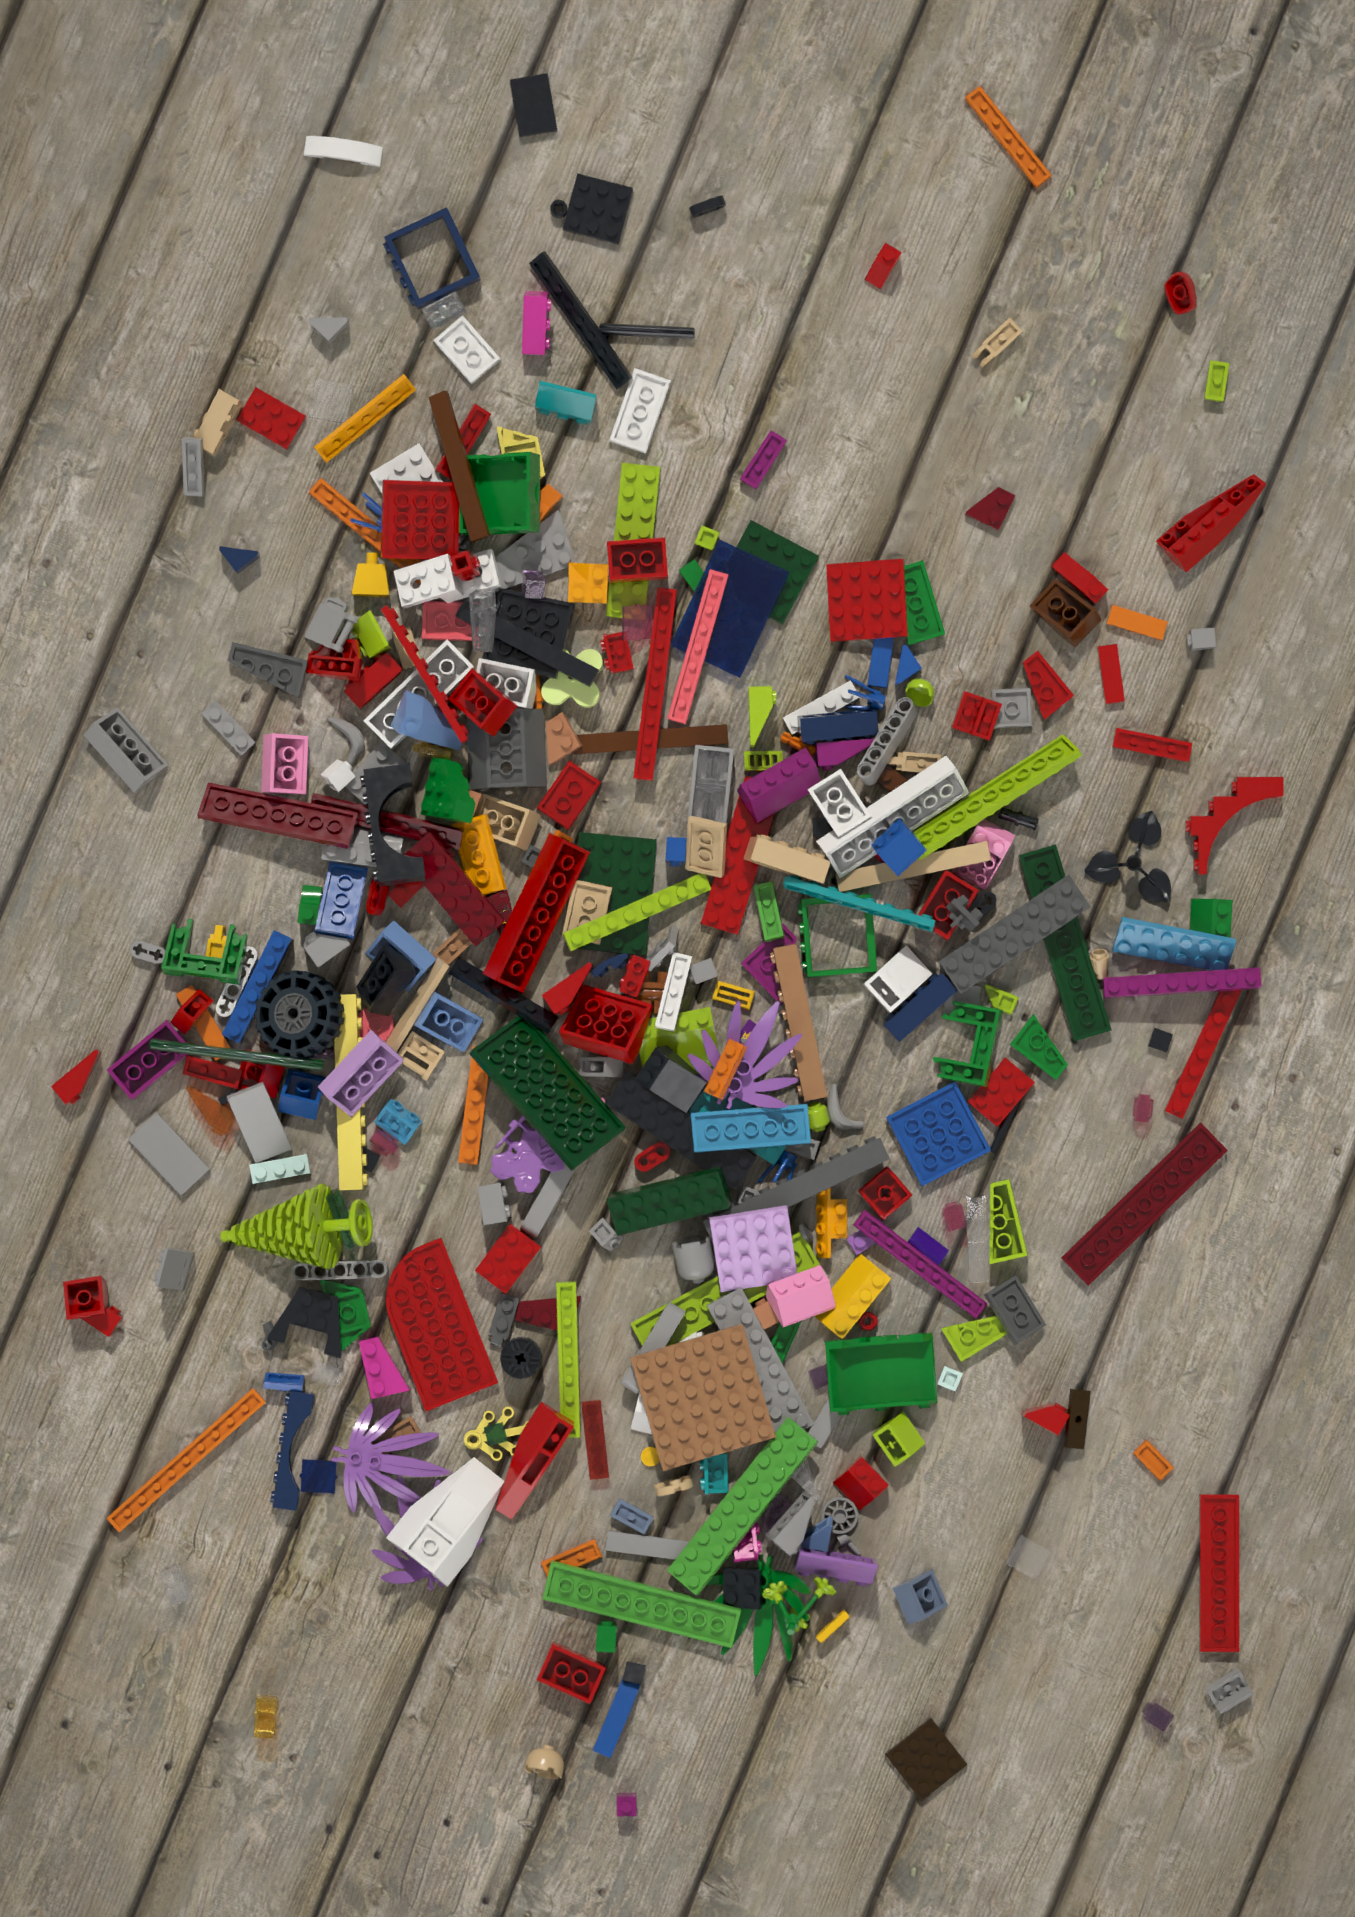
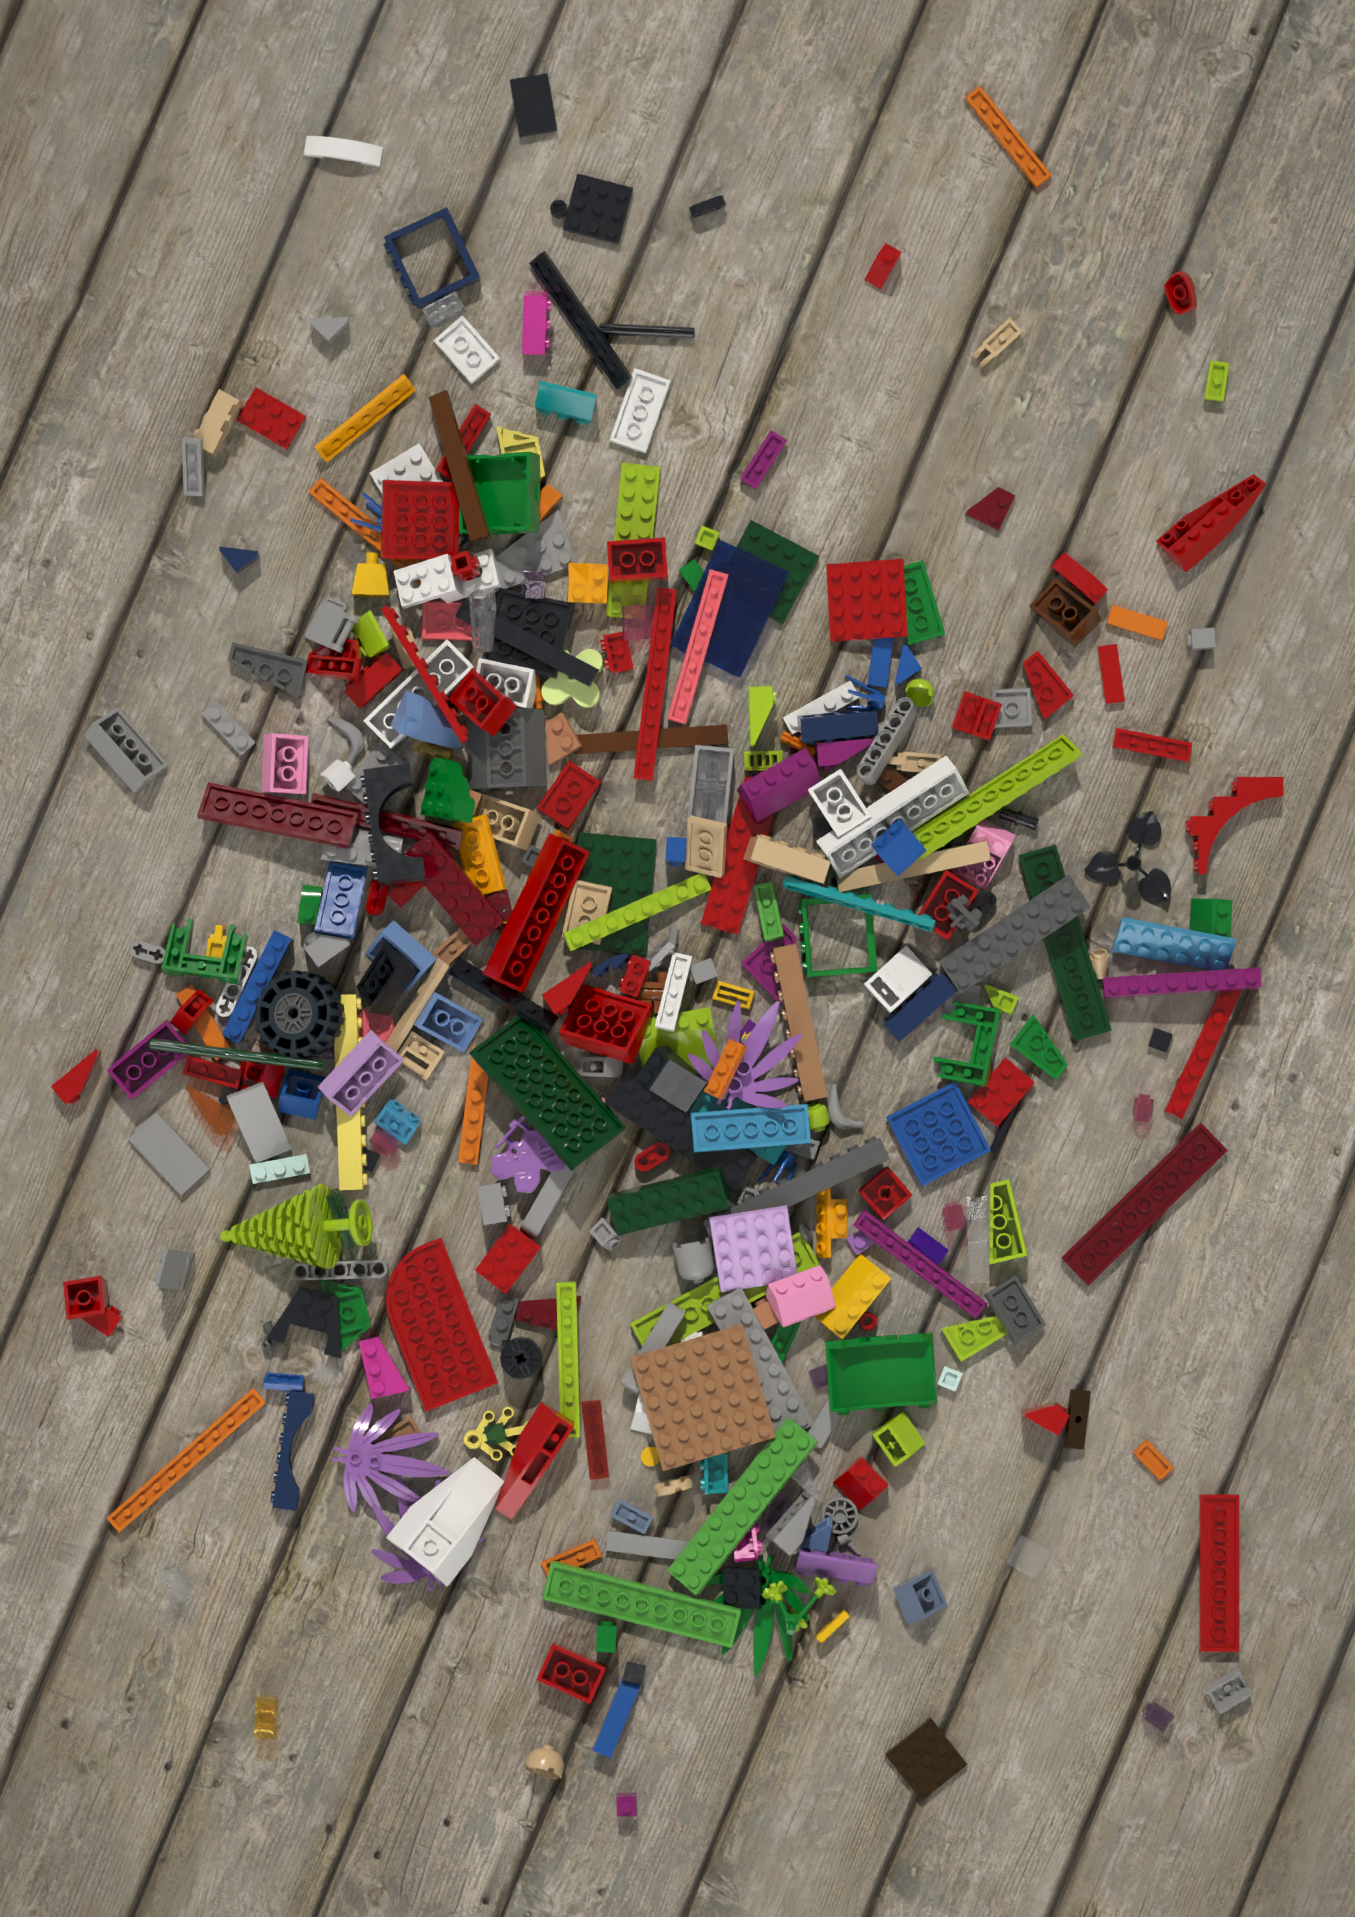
clear blue piece [299,1459,338,1494] -> none

